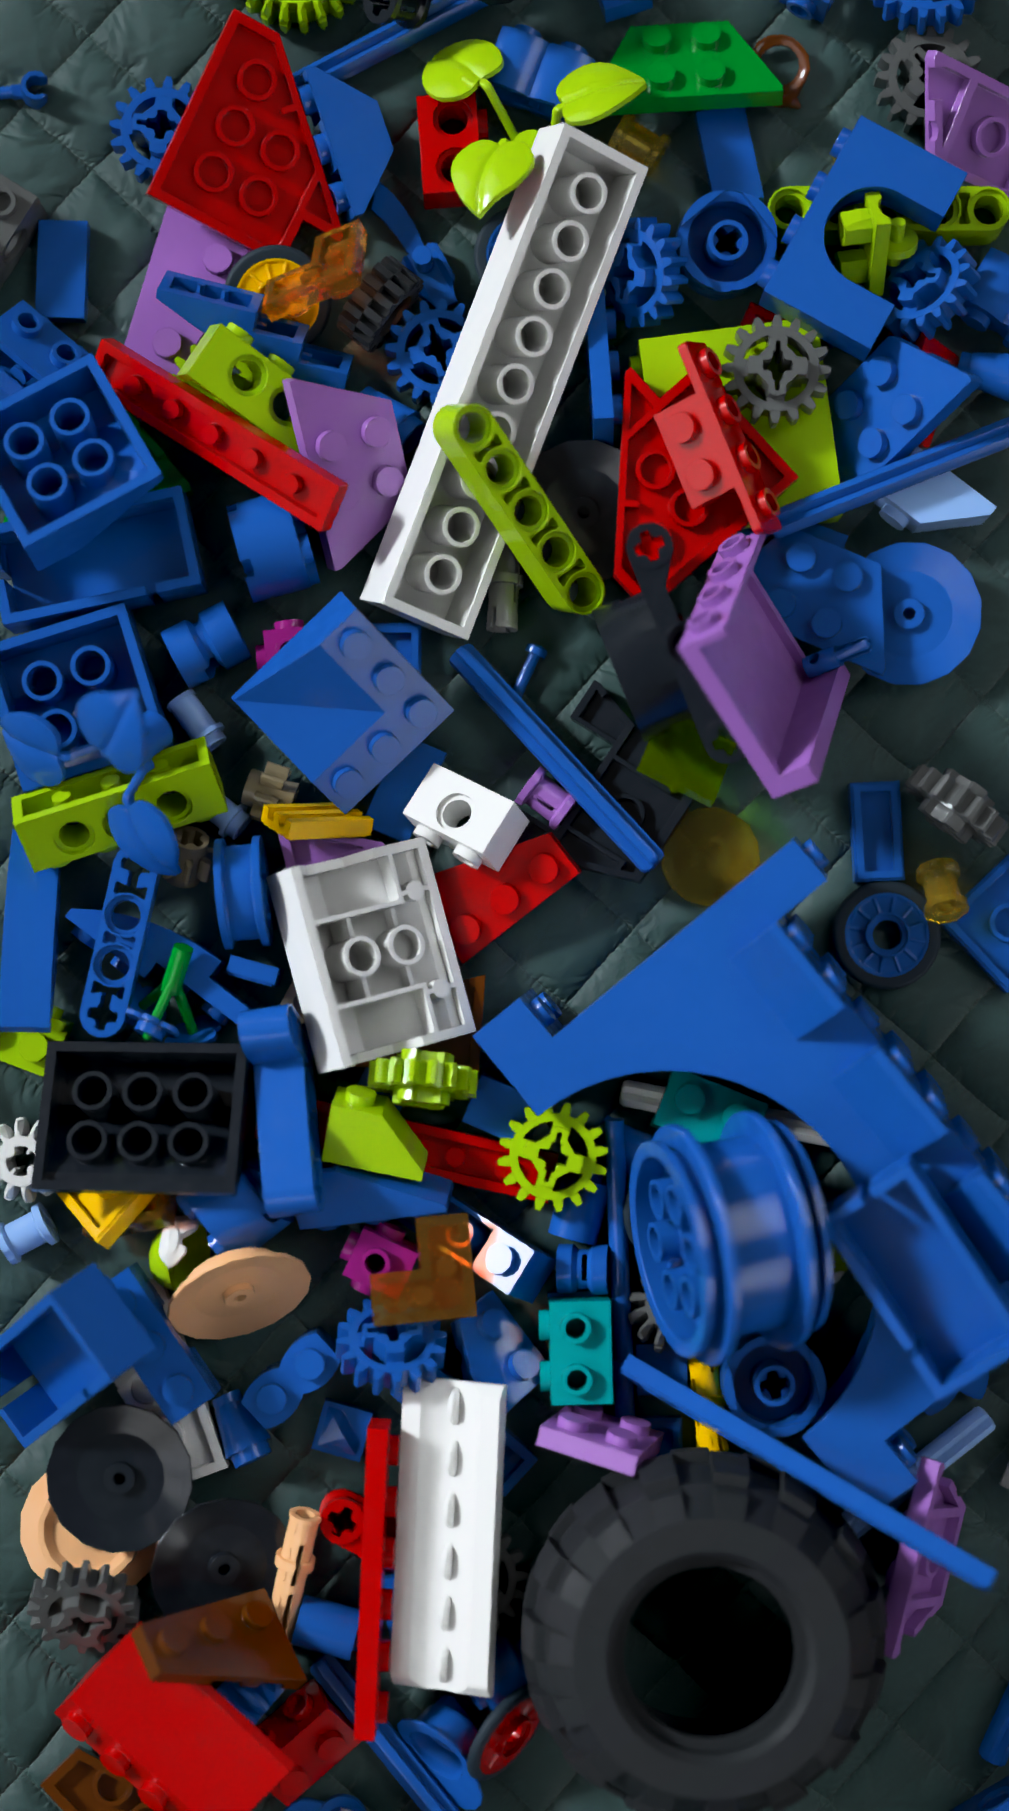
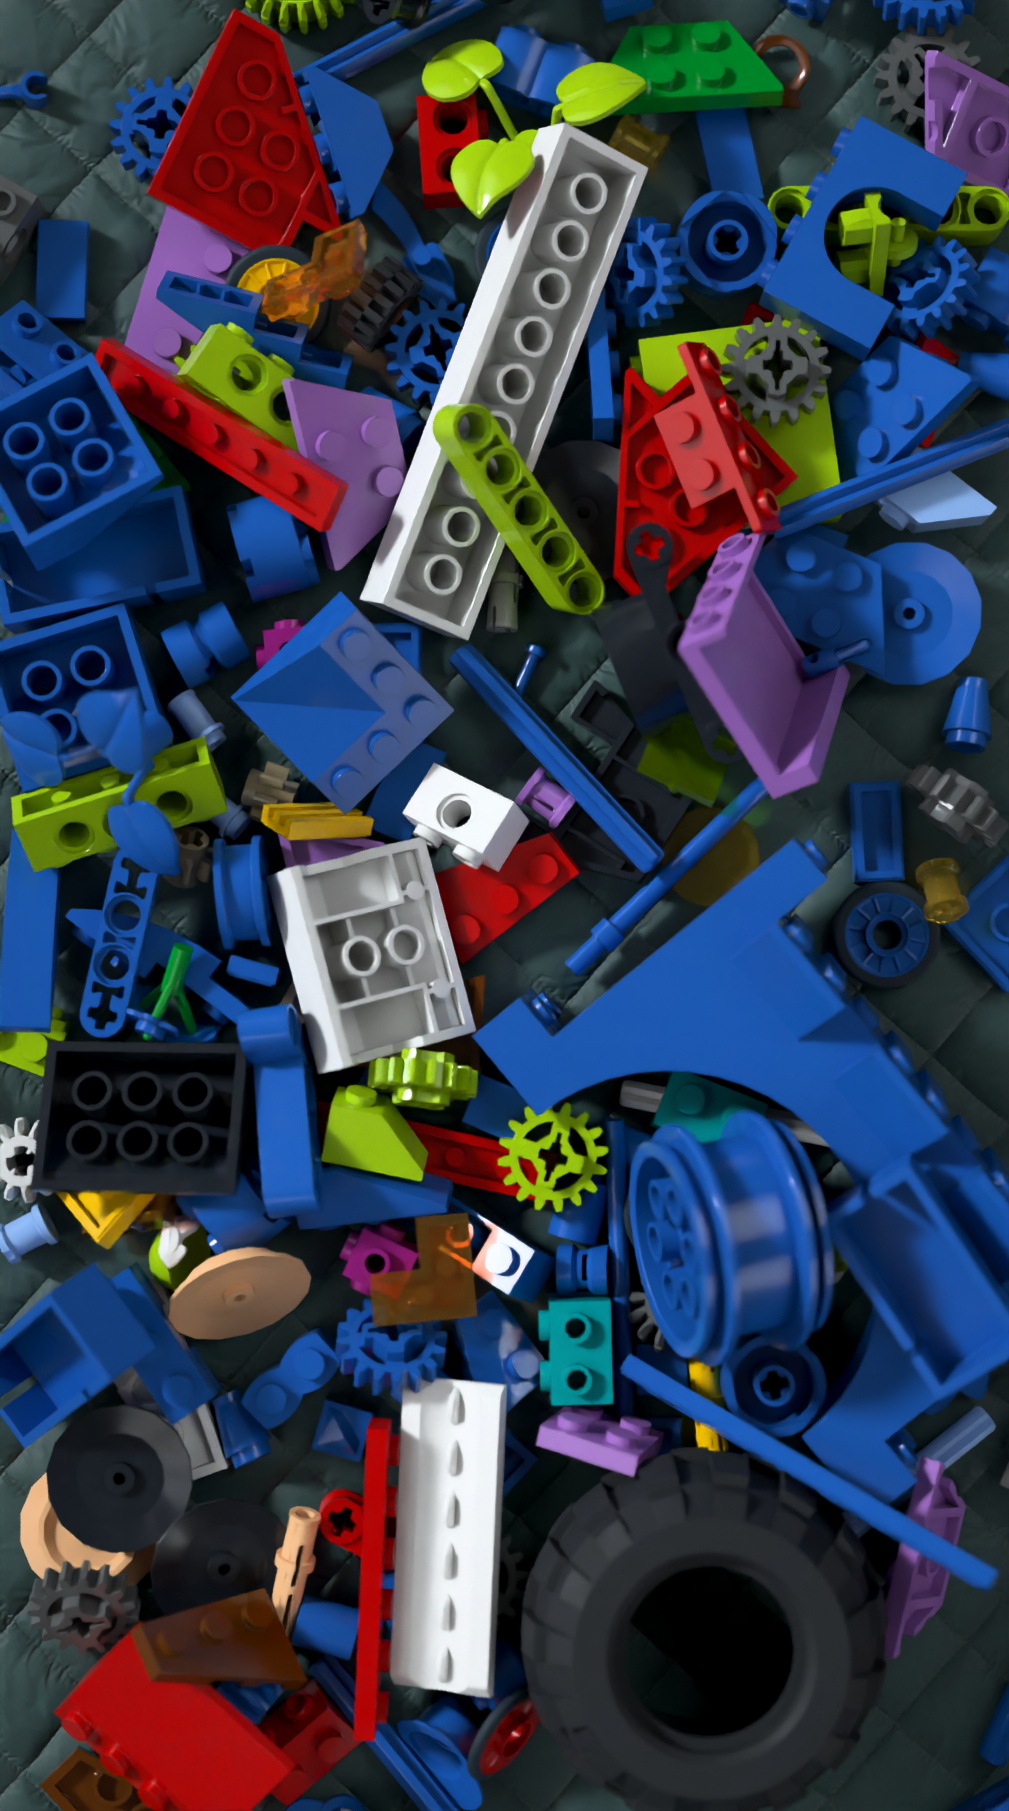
none -> blue bar [564,776,769,977]
none -> blue cone [942,676,992,754]

